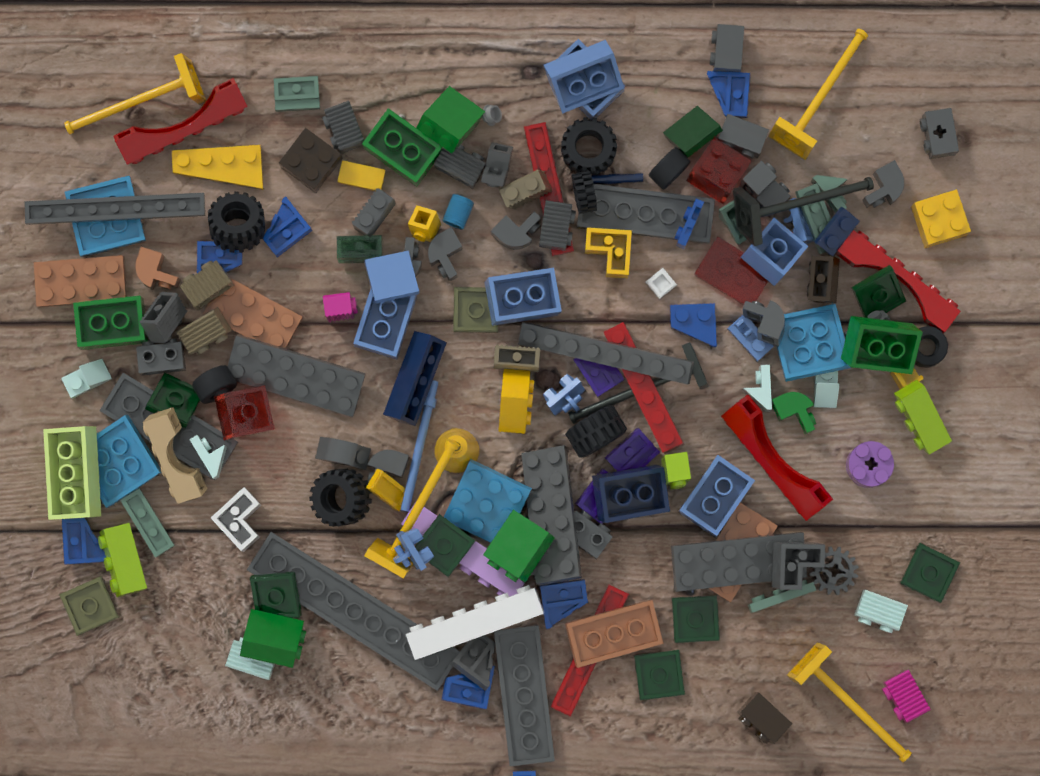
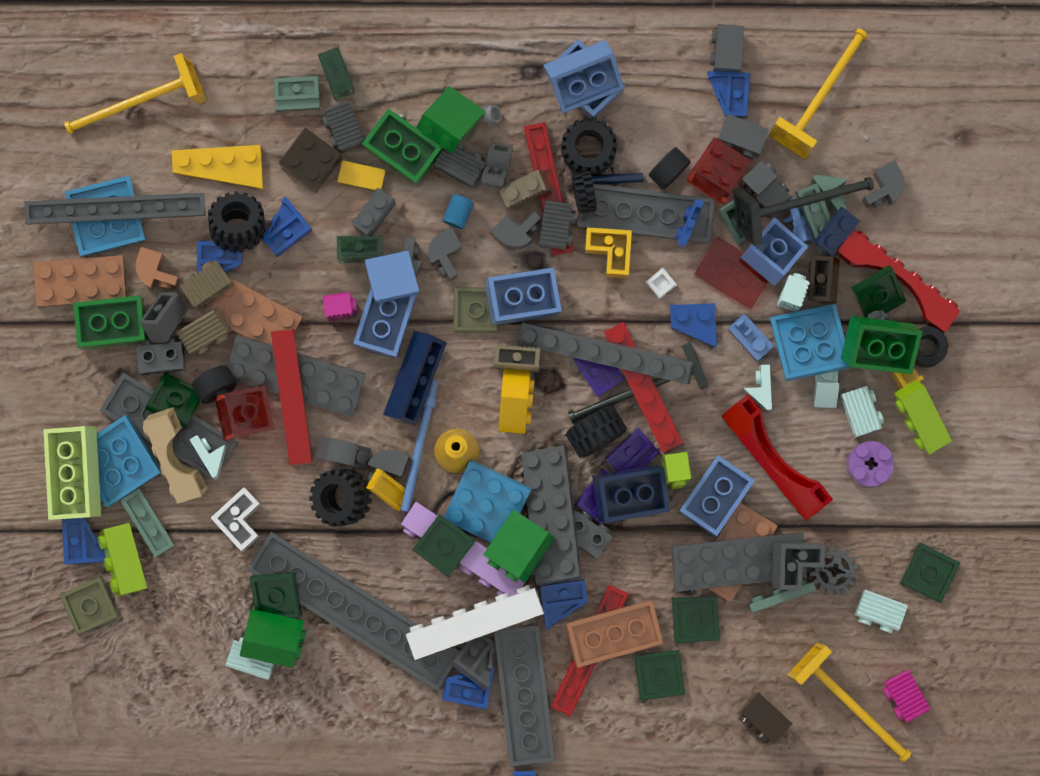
light aqua slope [61,359,112,399] -> none
red arch [113,78,248,165] -> none
yellow tile [364,439,460,579] -> none
medium blue hips [393,528,434,571] -> none
yellow brick [408,205,441,242] -> none
medium blue hips [543,374,586,416] -> none
dark green tile [663,106,723,158] -> none
dark grey brick [743,300,785,347] -> none
green brick [771,392,816,435] -> none
yellow brick [911,189,971,248] -> none
dark grey brick [920,108,959,159] -> none
none -> red tile [271,329,313,465]
none -> clear green brick [318,47,355,100]
none -> light aqua brick [777,273,810,312]
none -> light aqua brick [840,386,884,438]

